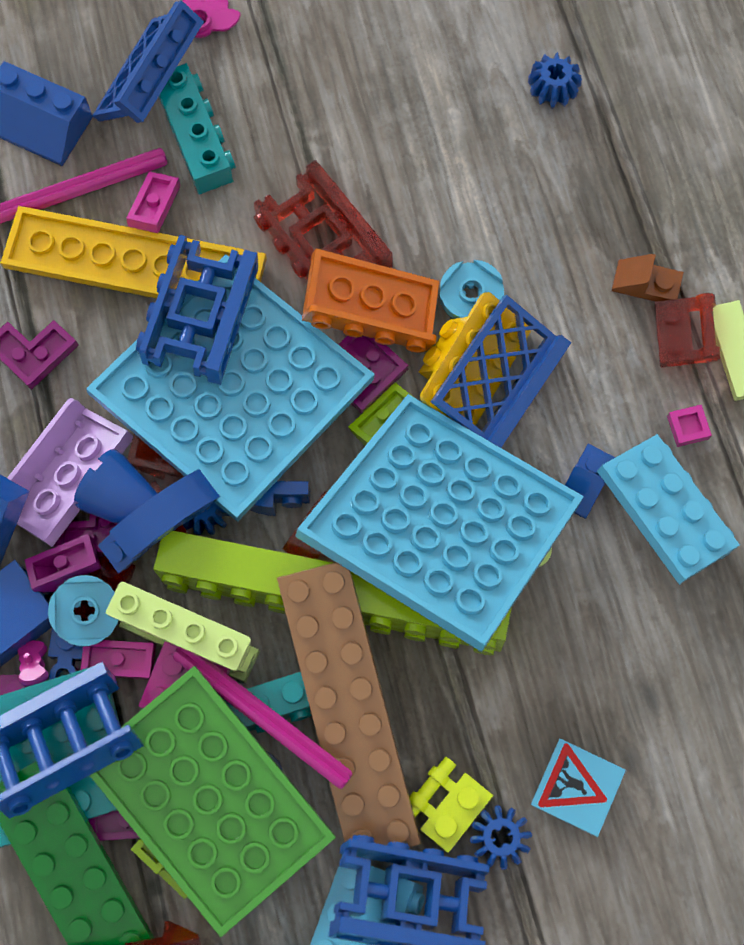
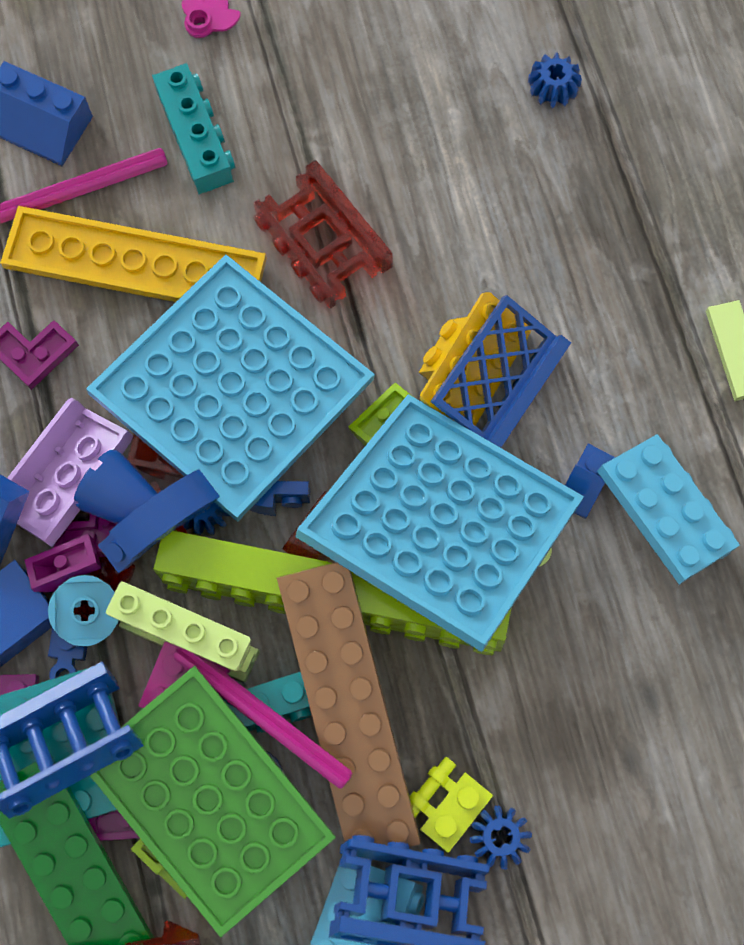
dark pink piece [17,640,49,687] -> none
dark pink plate [80,640,156,680] -> none
blue fence [92,0,204,123] -> none
dark pink plate [126,171,180,233] -> none
blue fence [136,235,259,385] -> none
orange bracket [302,248,439,353] -> none
magenta plate [338,336,408,414] -> none
medium azure plate [439,260,504,319] -> none
medium azure piece [531,738,626,837] -> none
dark orange slope [611,254,684,306] -> none
clear red plate [655,293,721,367] -> none
dark pink plate [667,404,712,447] -> none

